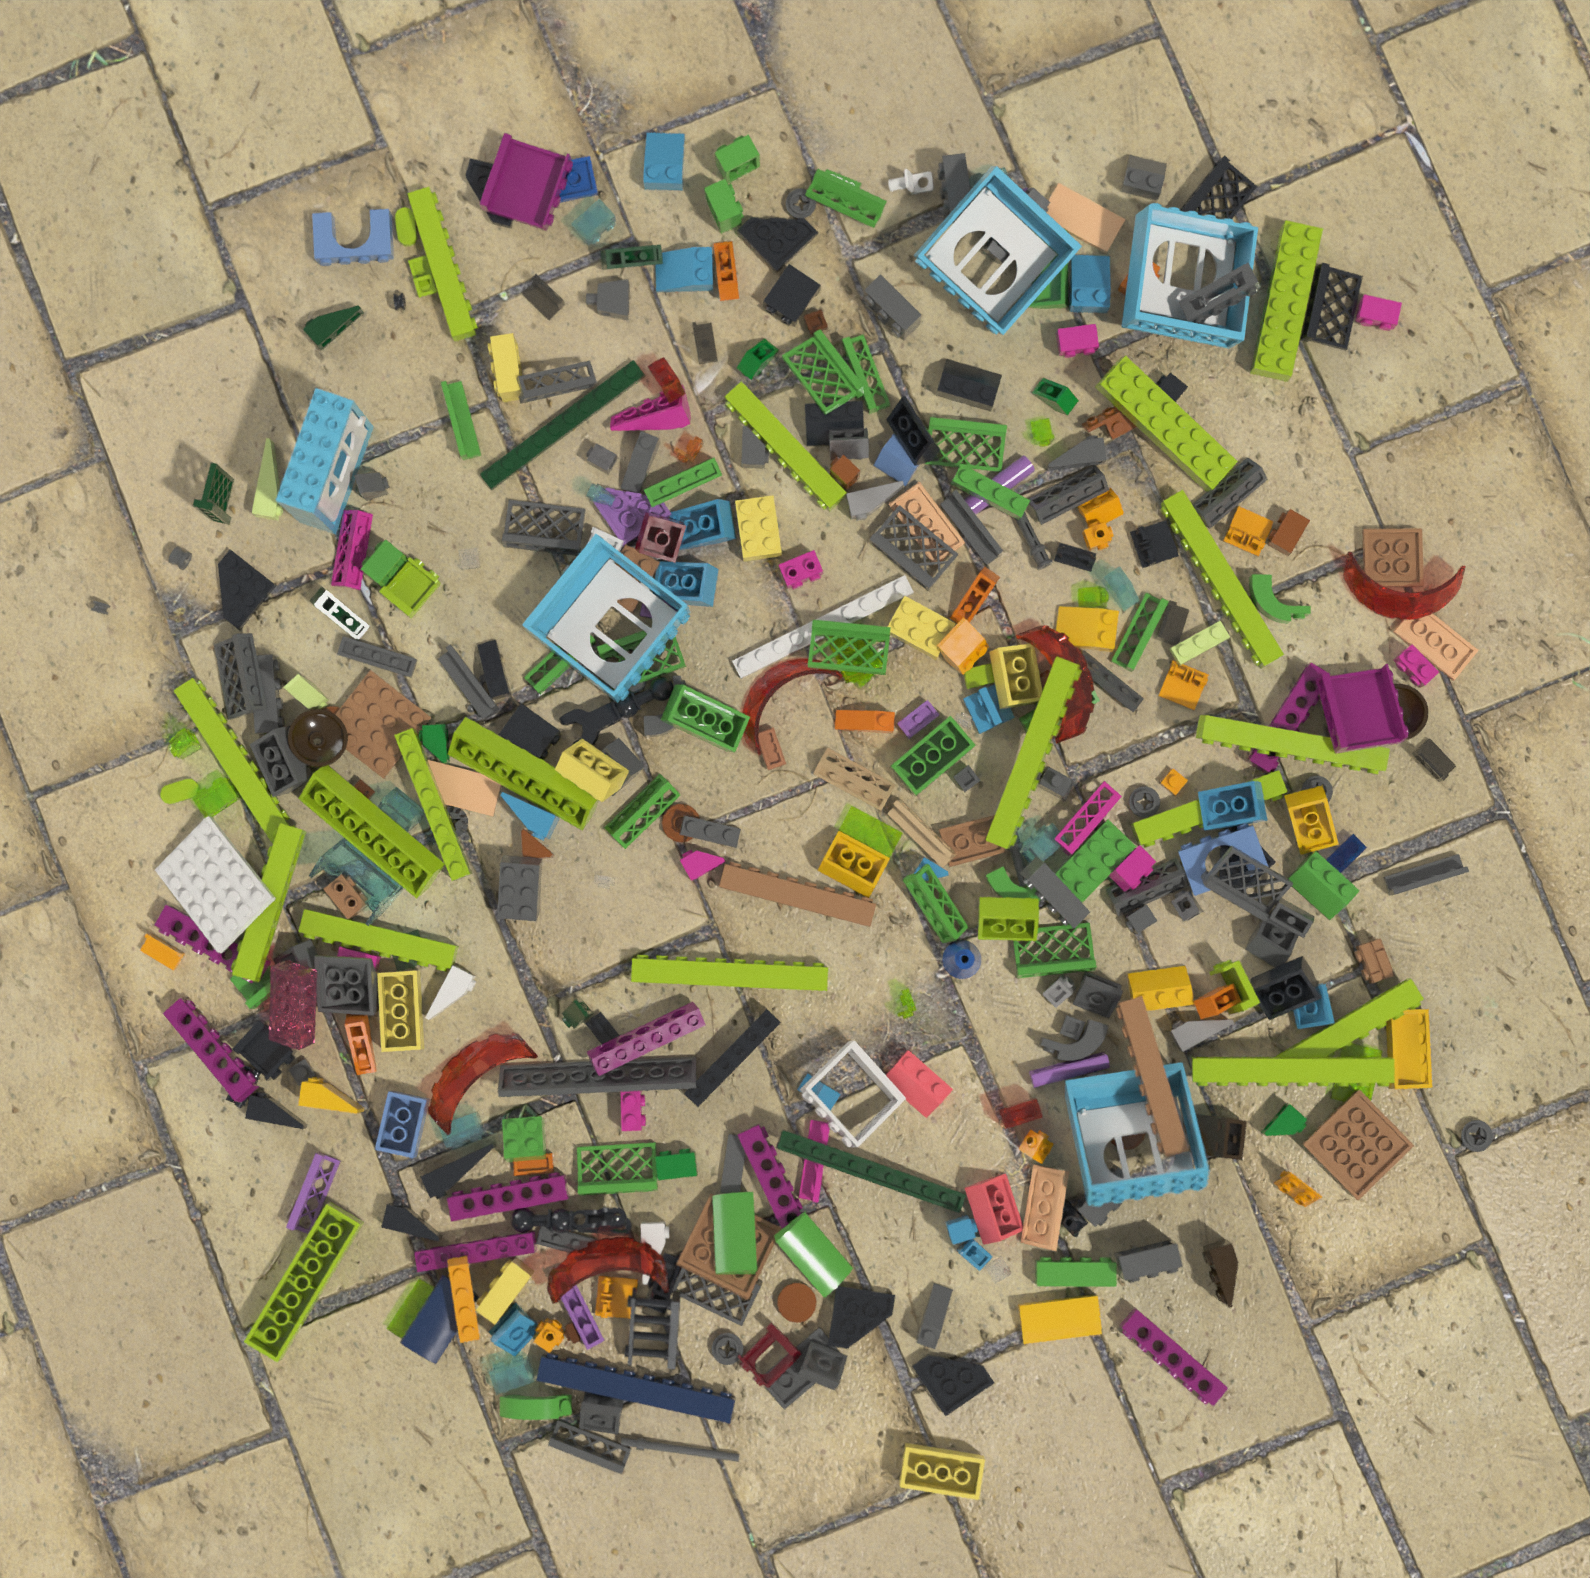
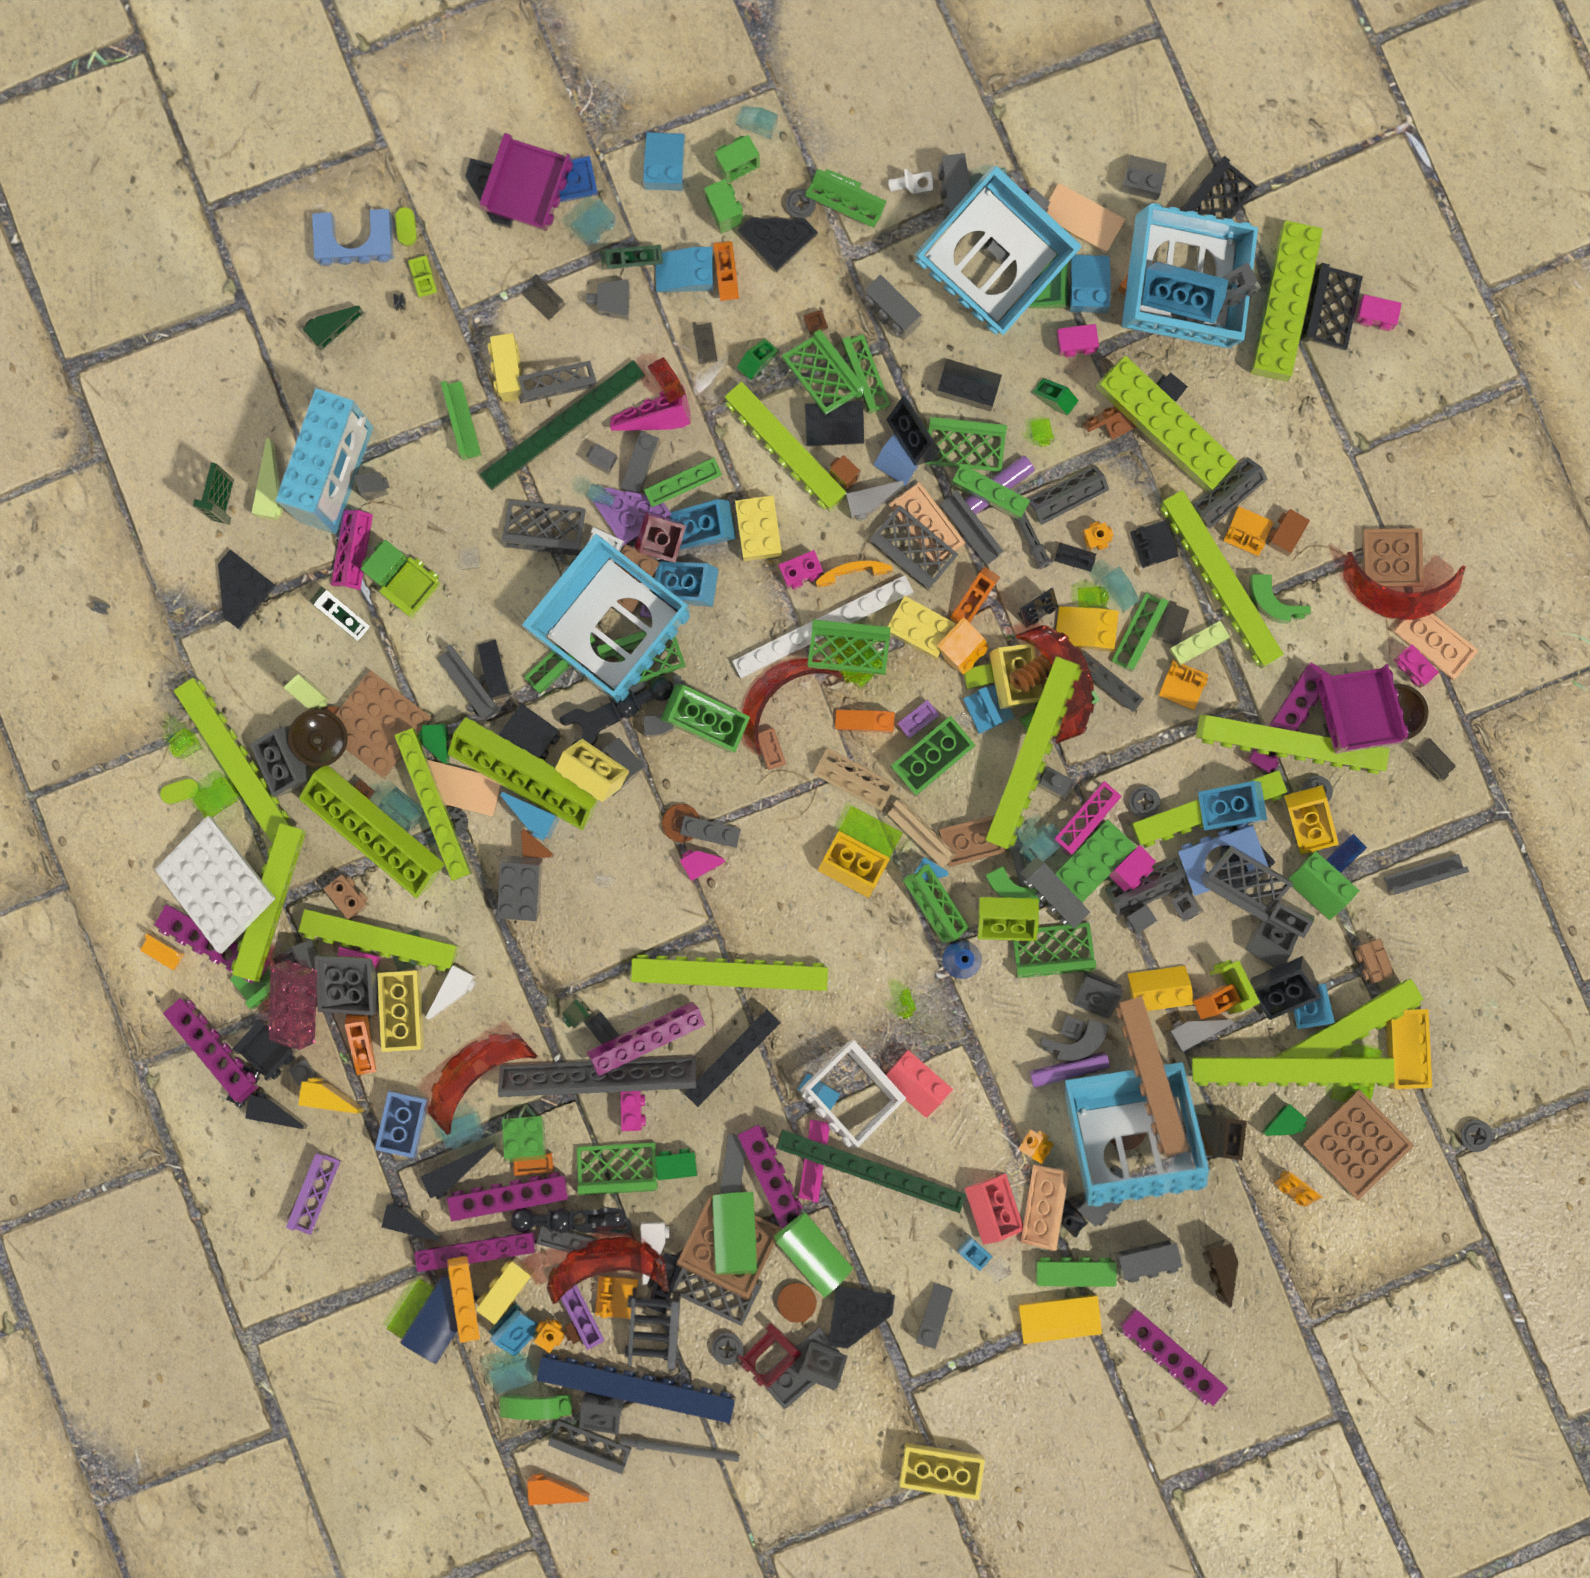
dark grey wheel [168,546,192,570] -> none
dark grey fence [214,633,267,720] -> none
lime brick [244,1202,364,1363] -> none
dark grey brick [253,654,285,735] -> none
clear light blue windscreen [309,838,404,926] -> none
dark grey plate [337,636,418,678] -> none
lime brick [407,187,478,342] -> none
bright green fence [604,774,681,849] -> none
clear orange bracket [674,436,704,463] -> none
medium nougat brick [719,862,876,927] -> none
dark grey slope [741,426,769,469] -> none
black panel [763,264,821,327] -> none
flat silver brick [829,428,869,460] -> none
black plate [912,1354,994,1417] -> none
dark azure brick [945,1215,978,1245] -> none
dark grey plate [953,765,981,793] -> none
clear red brick [998,1097,1043,1129] -> none
light grey bracket [1043,974,1076,1008] -> none
dark grey slope [1047,435,1107,471] -> none
light orange panel [1077,488,1124,528] -> none
light orange plate [1160,768,1188,796] -> none
none -> orange slope [527,1473,590,1506]
none -> clear light blue slope [736,107,778,139]
none -> light orange slope [816,561,893,588]
none -> dark orange piece [1009,654,1052,693]
none -> black hinge [1018,587,1059,628]
none -> dark azure slope [1142,261,1228,324]

